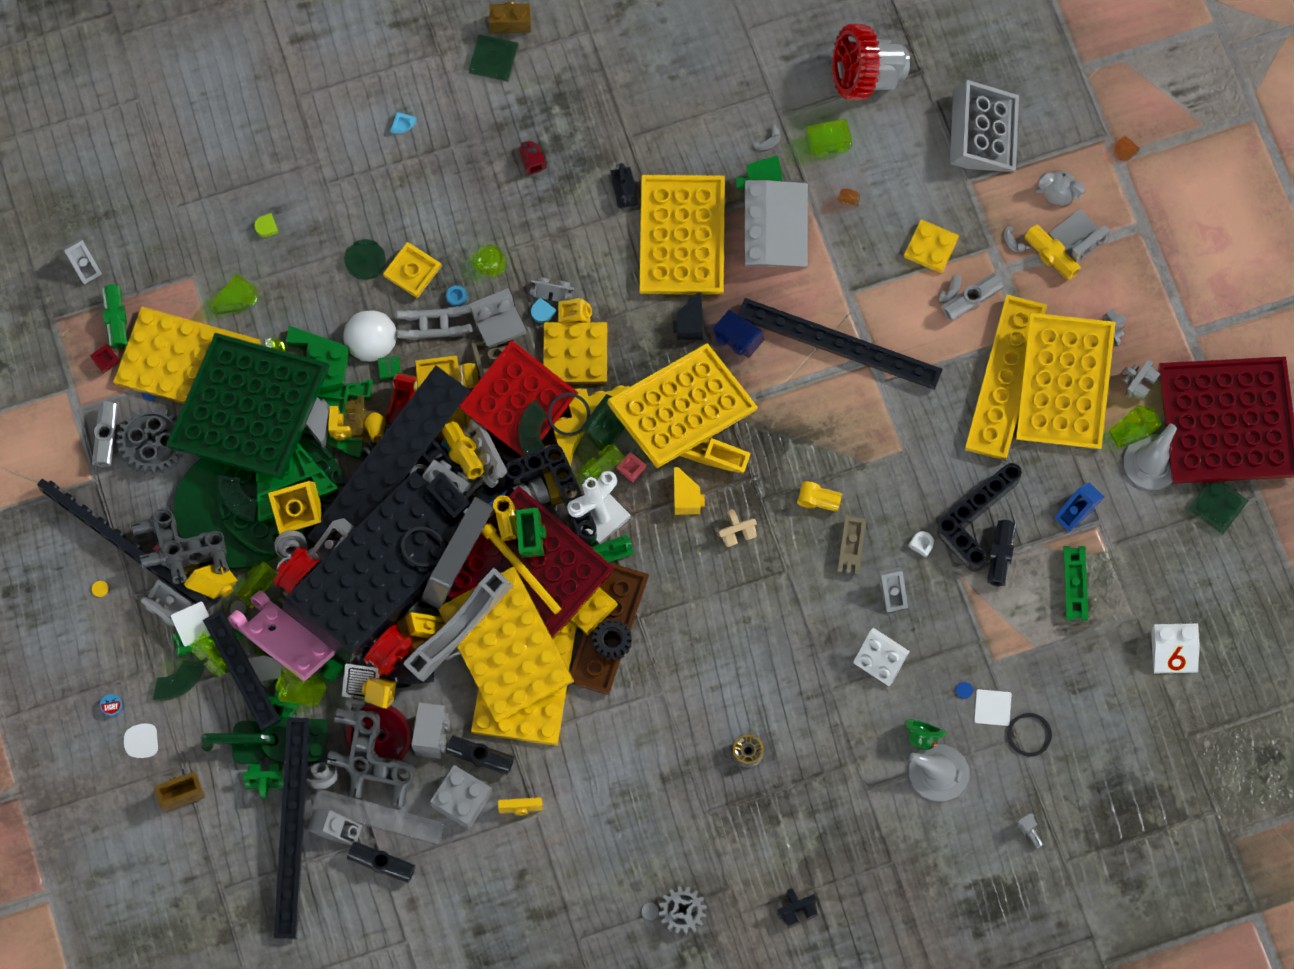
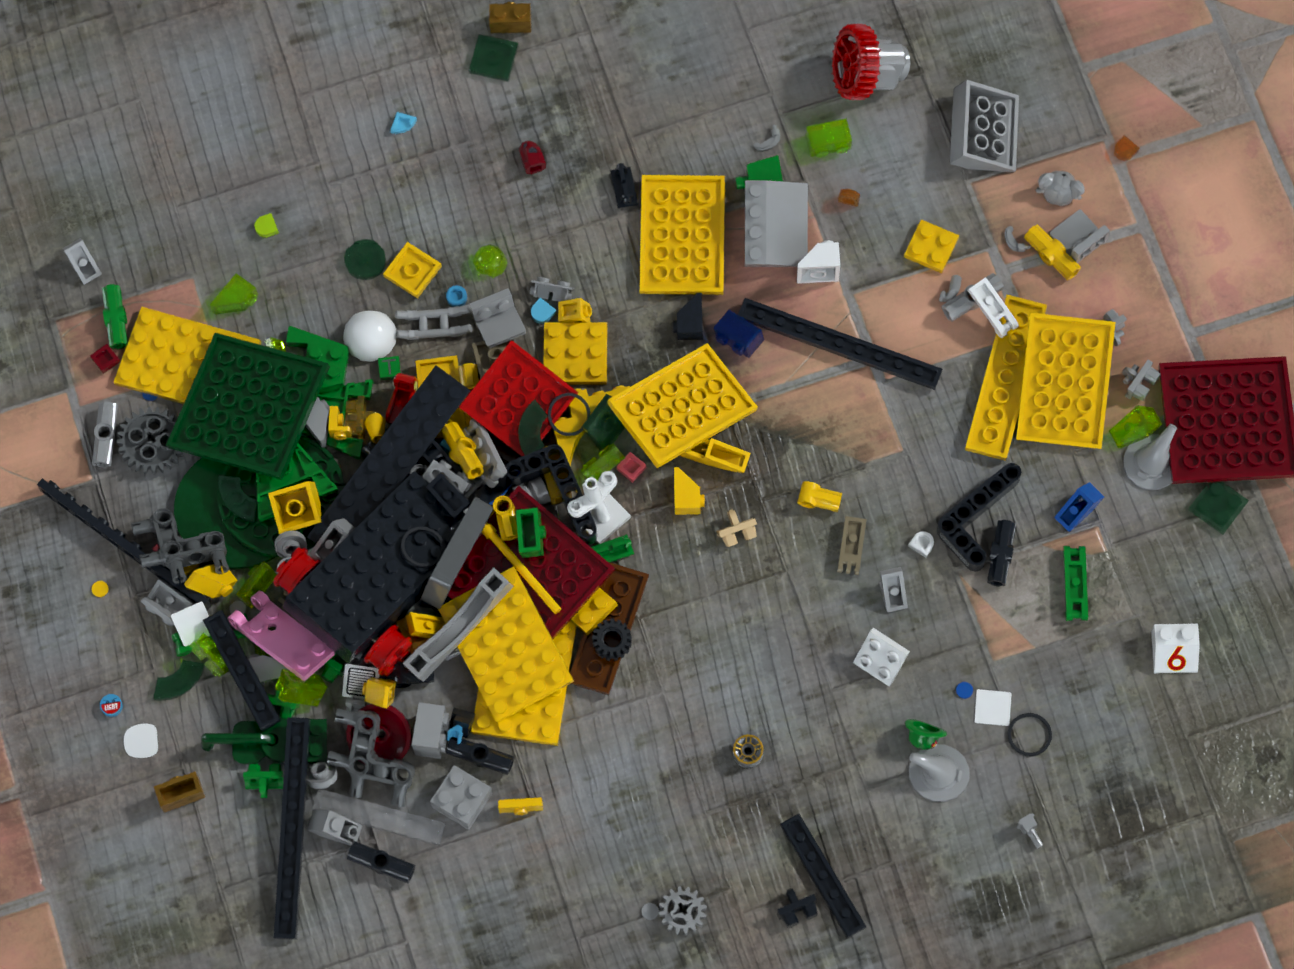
none -> black piece [446,708,475,744]
none -> black tile [780,813,867,939]
none -> white slope [797,240,840,284]
none -> white plate [967,277,1019,338]

